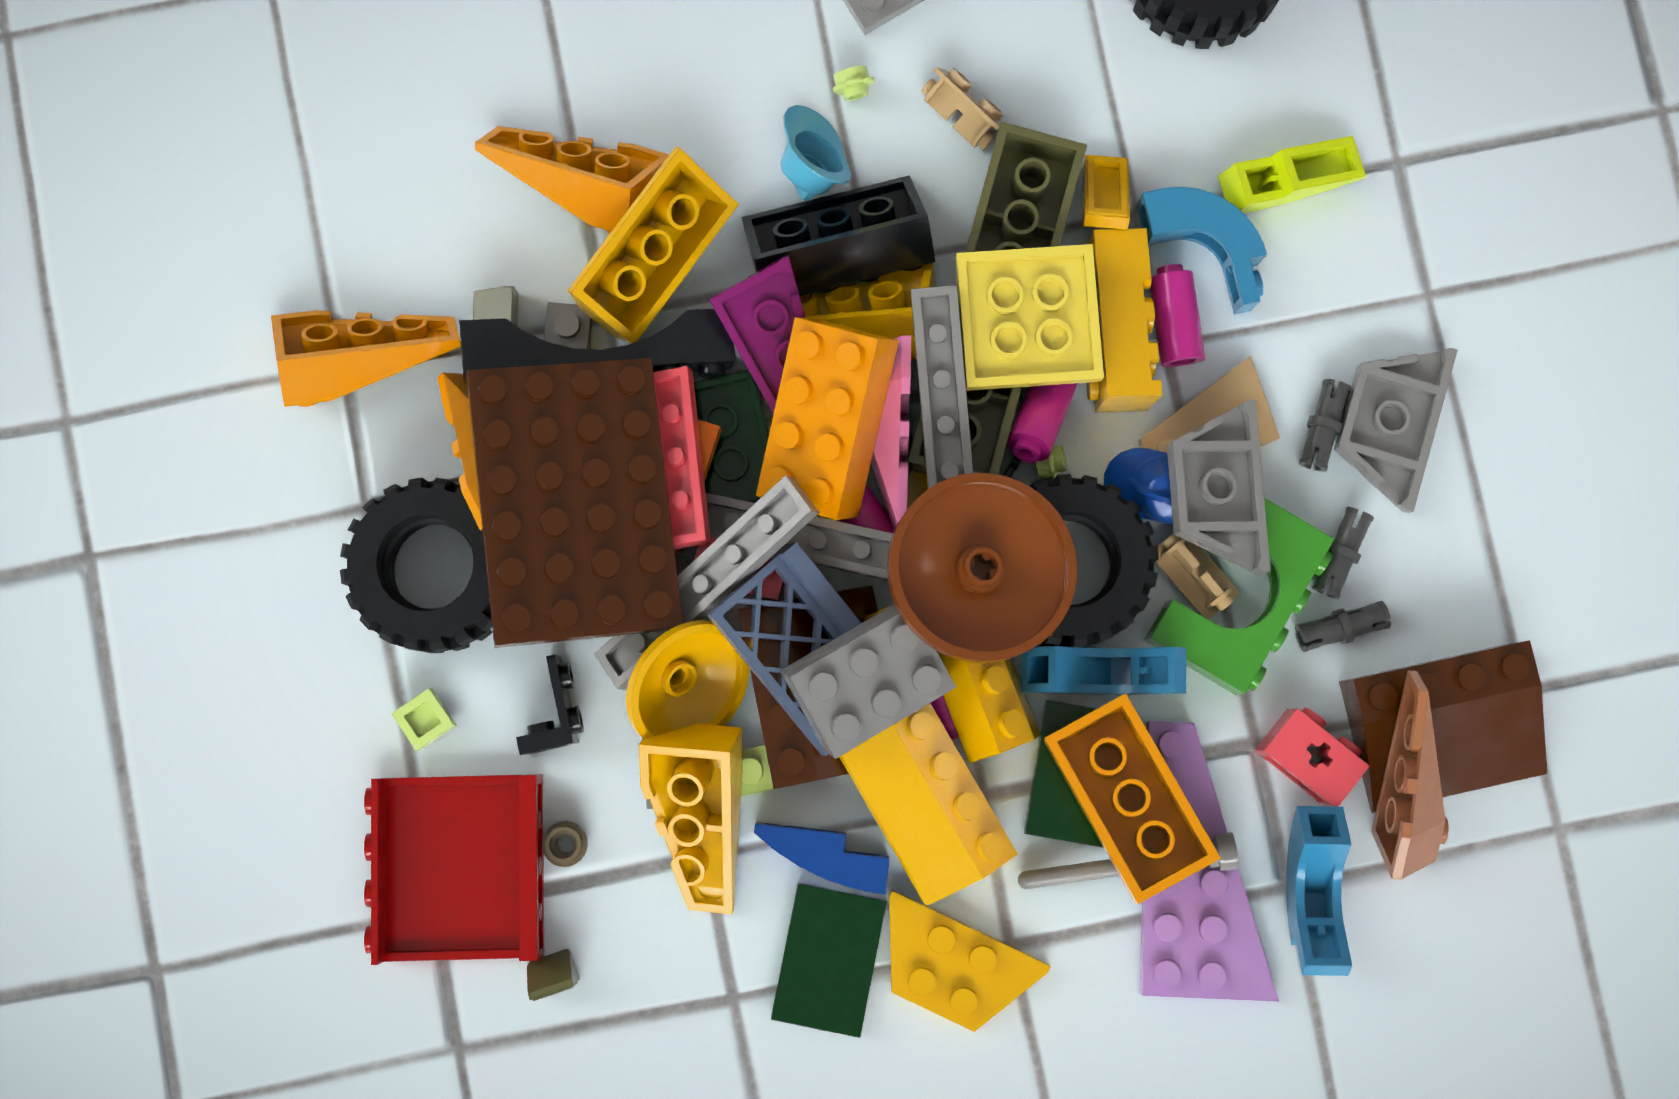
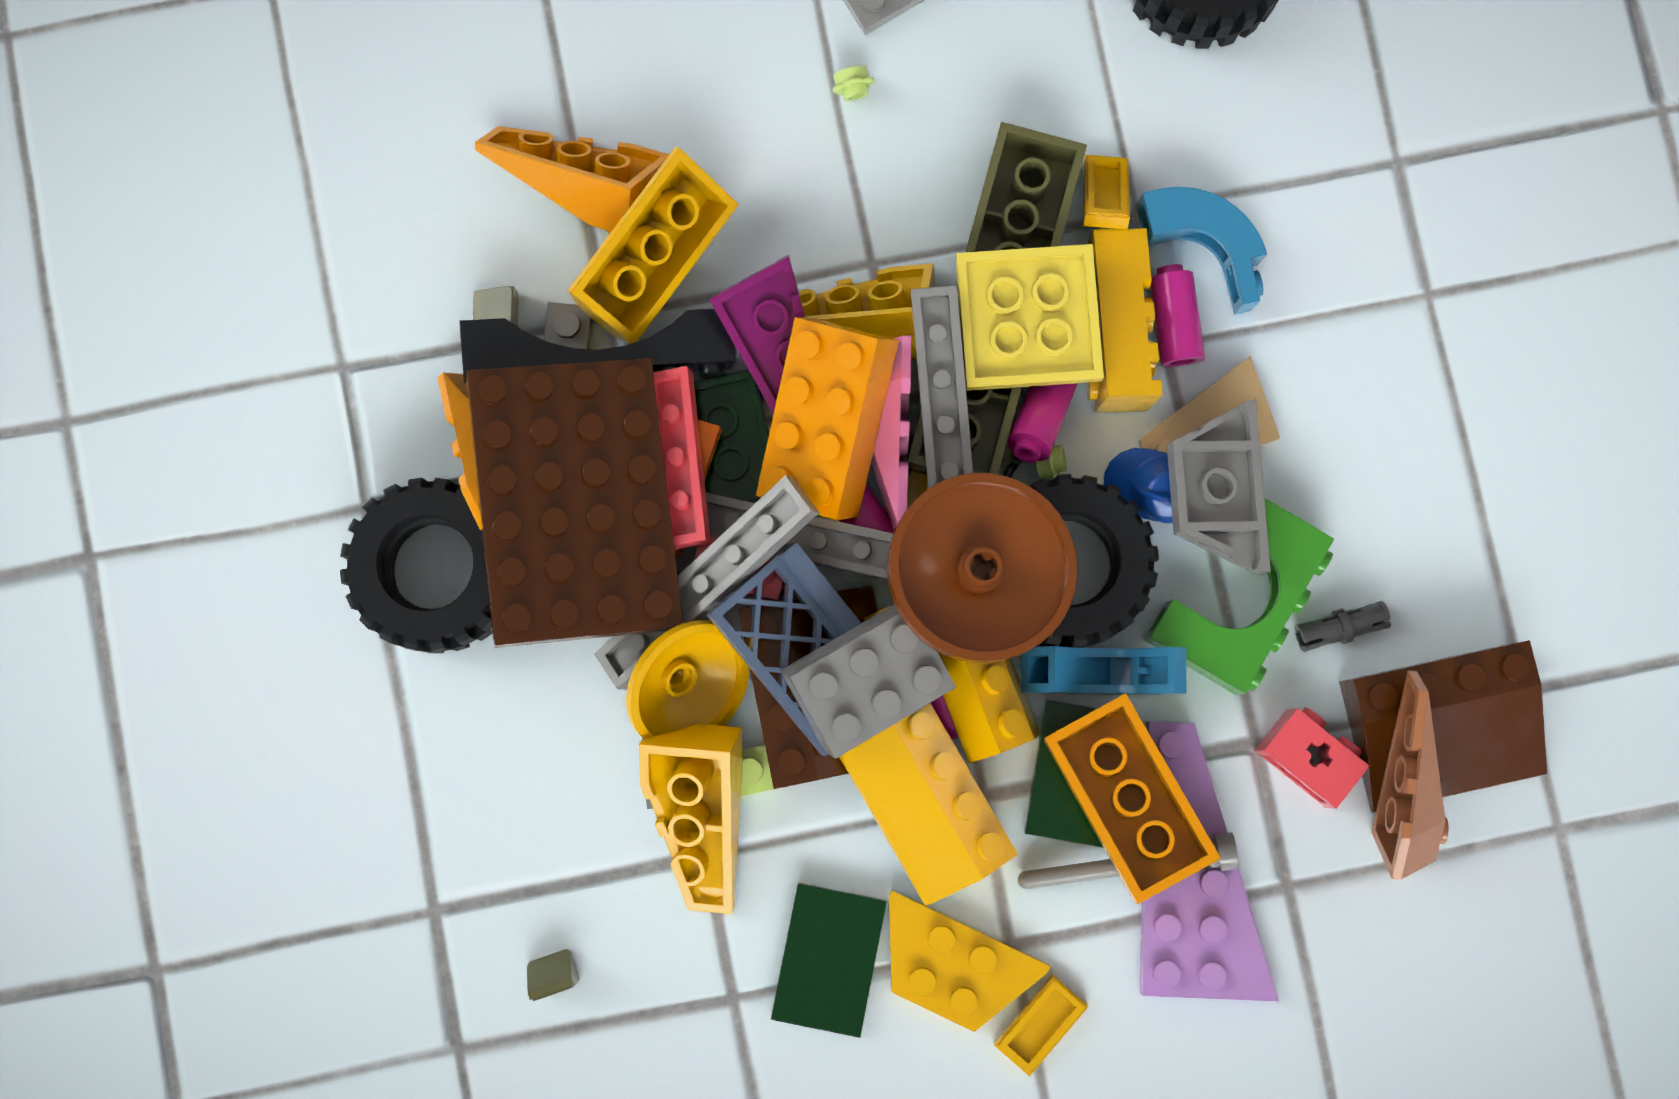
light orange wedge [271,310,461,407] -> none
red panel [364,774,545,965] -> none
yellowish green plate [391,688,457,751] -> none
black bracket [516,654,584,755] -> none
dark tan plate [542,821,588,867] -> none
black slope [741,175,936,296] -> none
blue slope [754,822,890,895] -> none
medium azure piece [781,105,852,201] -> none
tan hinge [921,67,1004,151] -> none
tan hinge [1155,532,1240,620] -> none
neon yellow slope [1218,136,1366,214] -> none
dark azure arch [1286,806,1352,976] -> none
dark grey pin [1299,379,1351,472] -> none
dark grey pin [1312,507,1374,599] -> none
light grey wing [1334,348,1458,513] -> none
none -> yellow tile [994,974,1089,1077]

